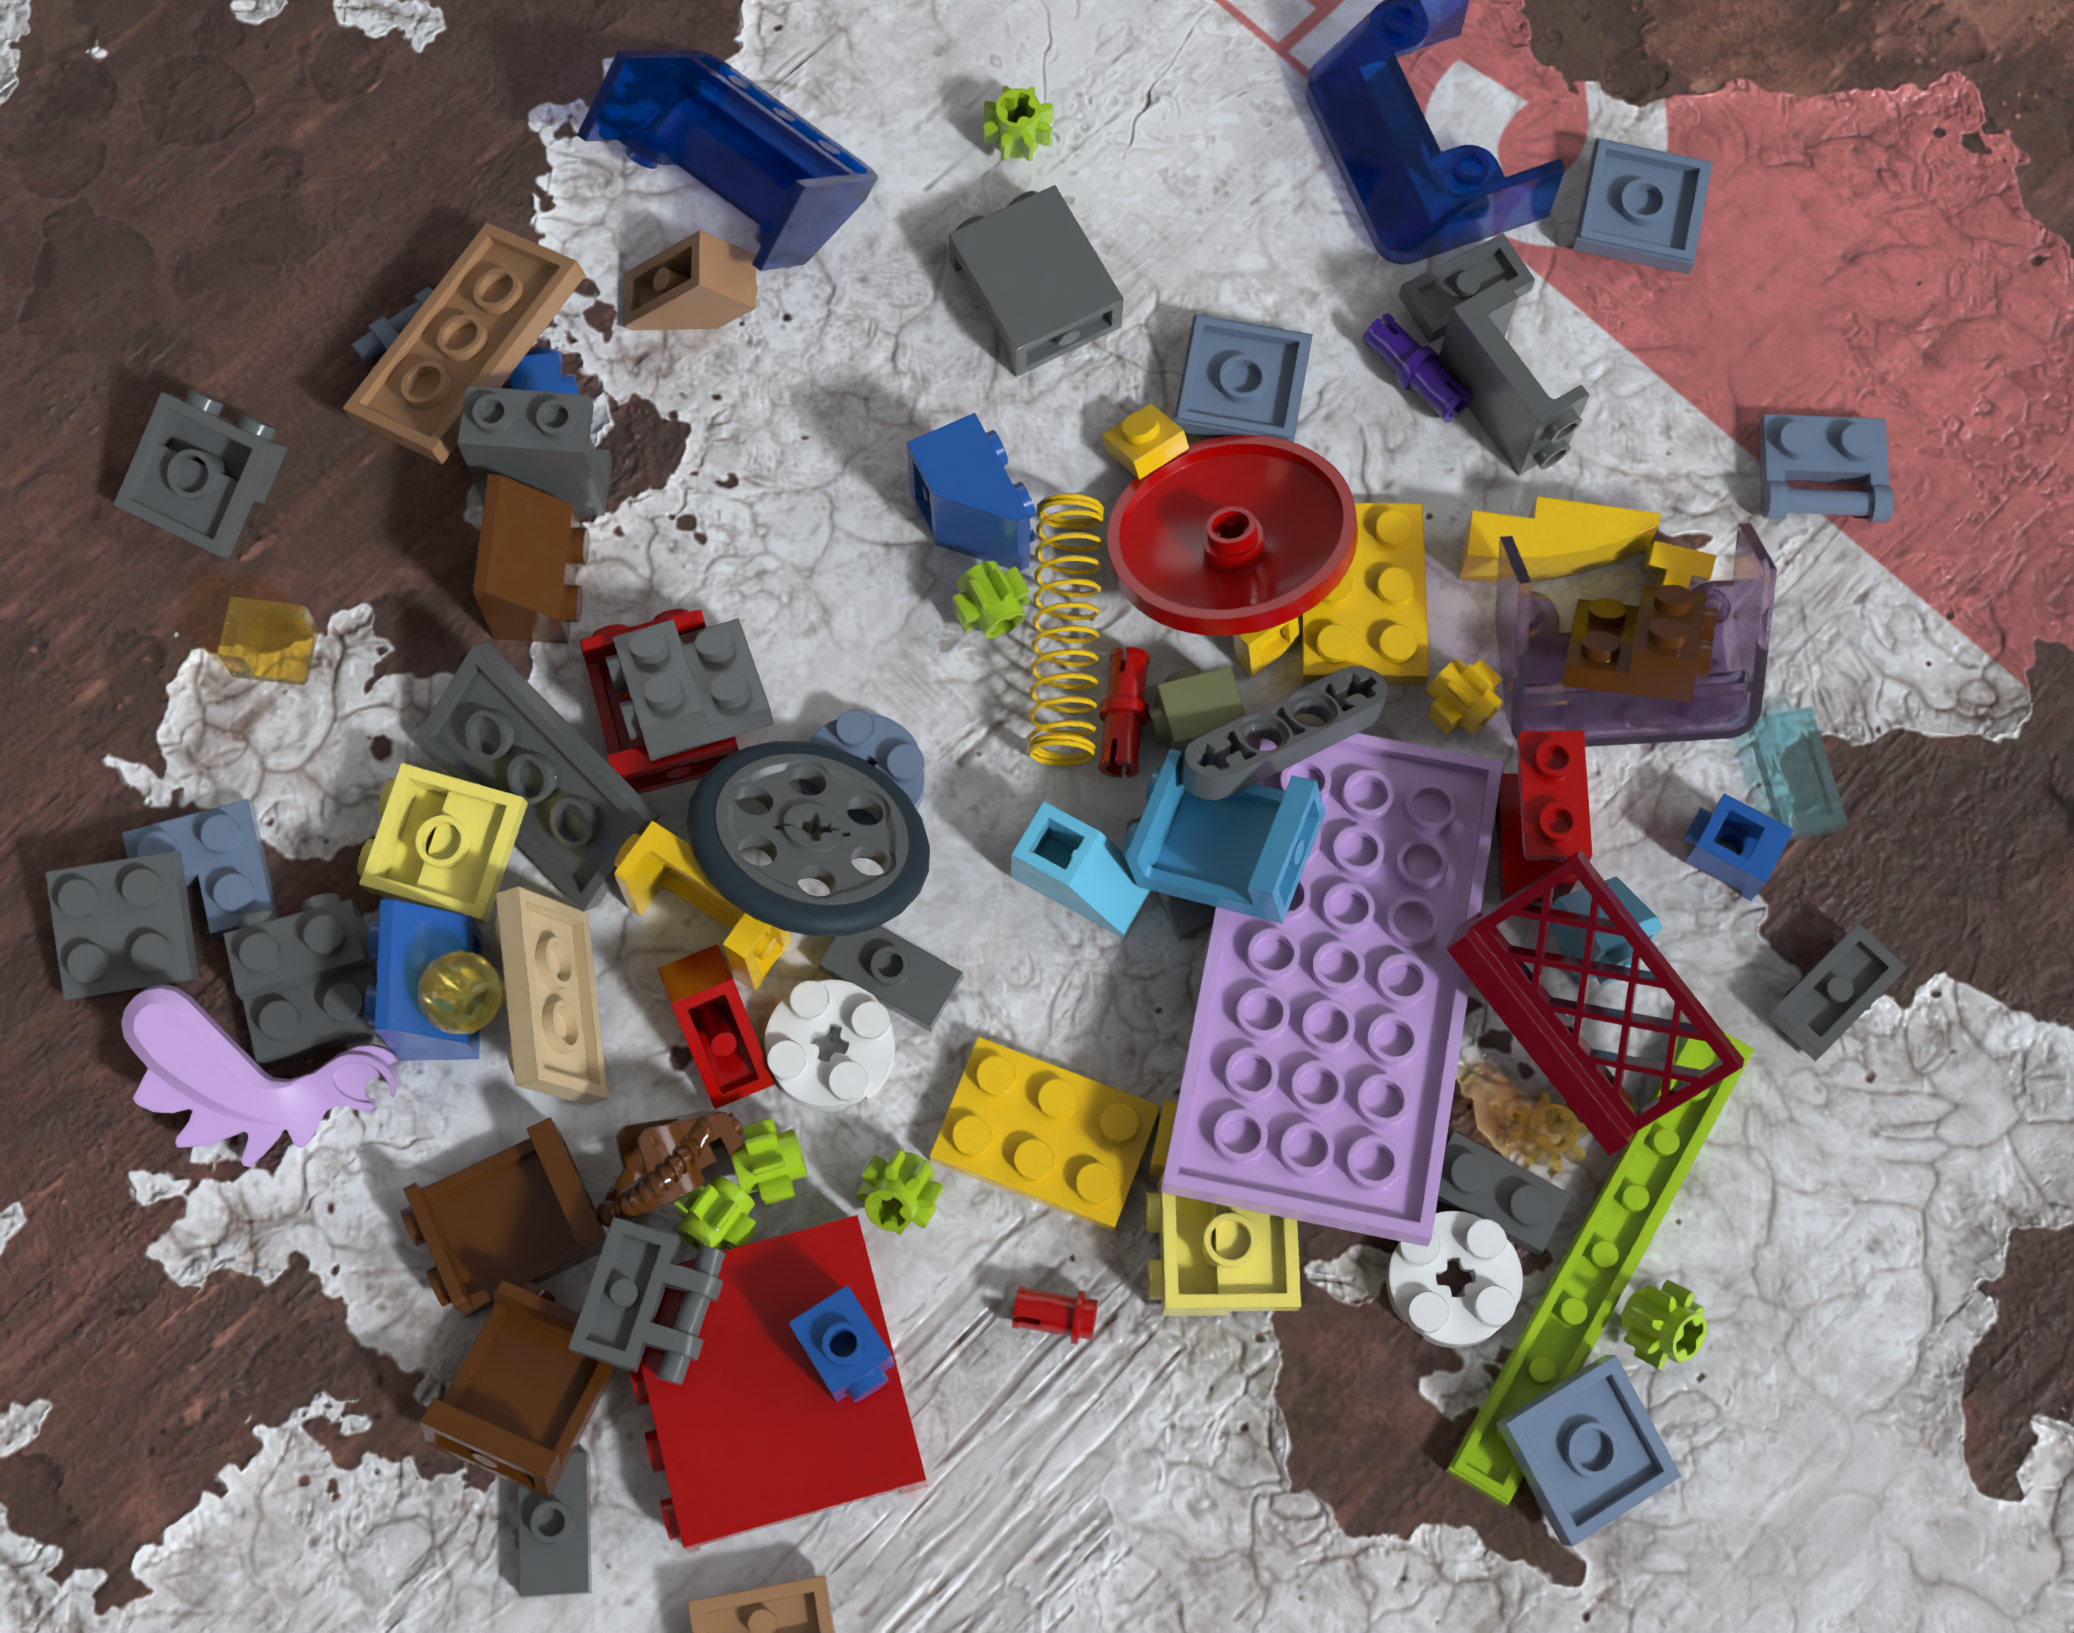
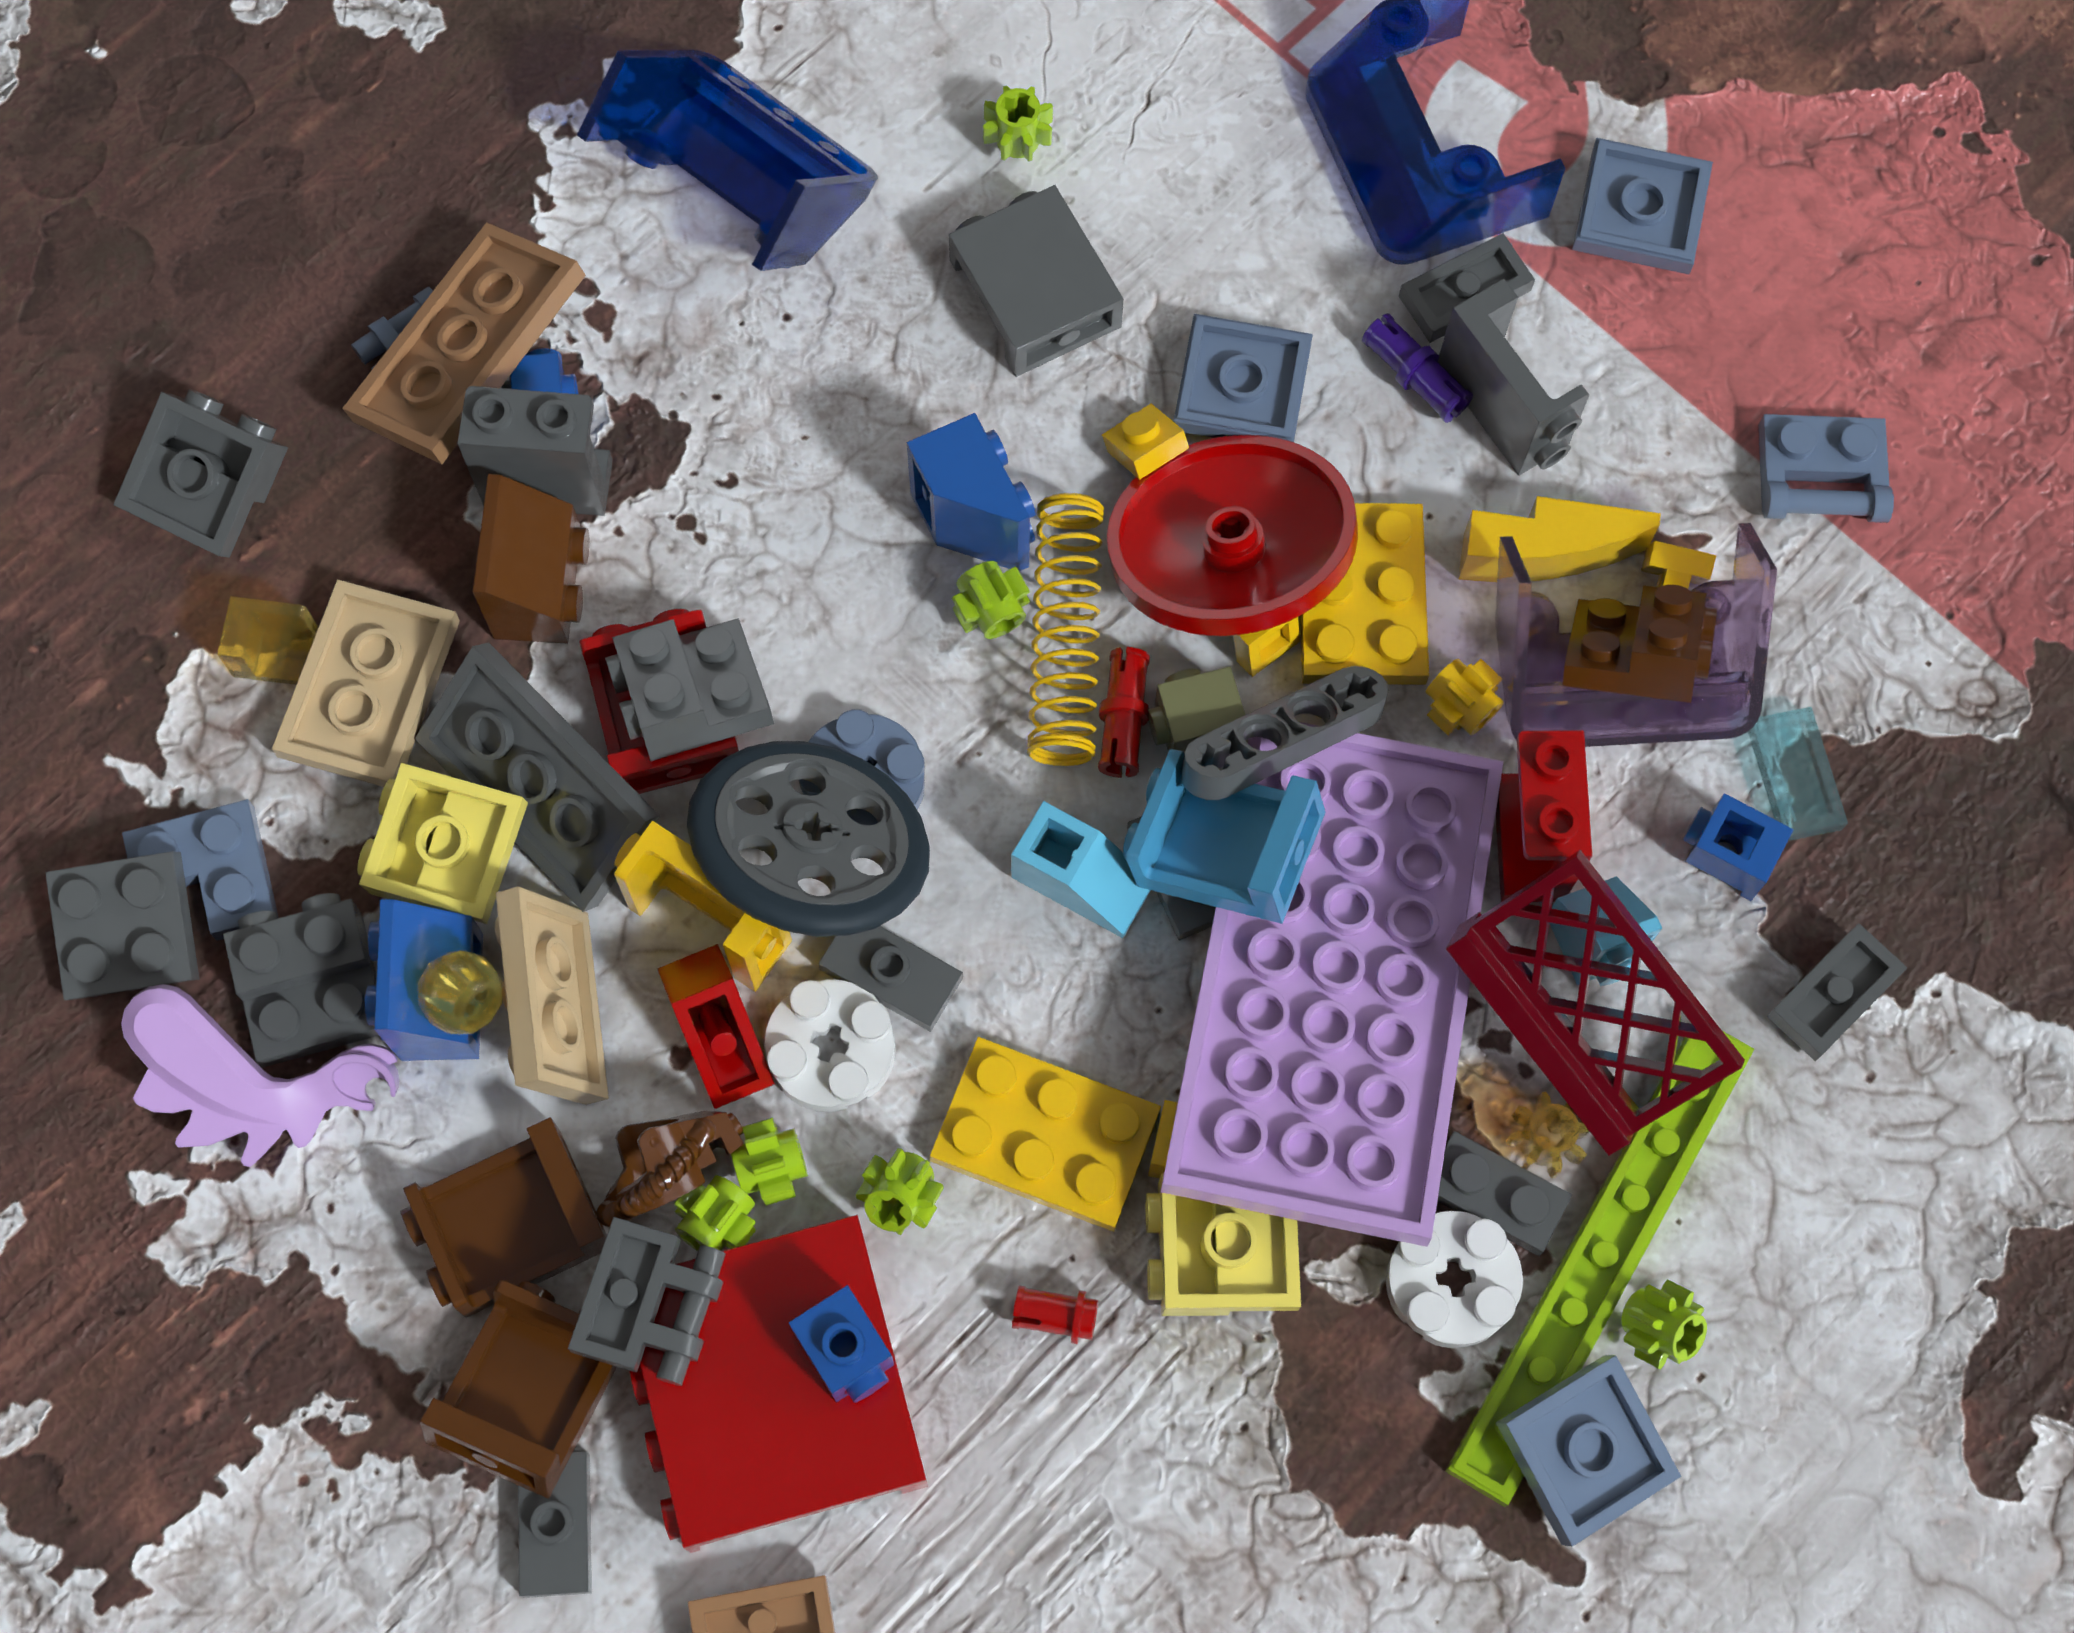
medium nougat slope [623,230,757,331] -> none
none -> tan plate [272,579,460,787]

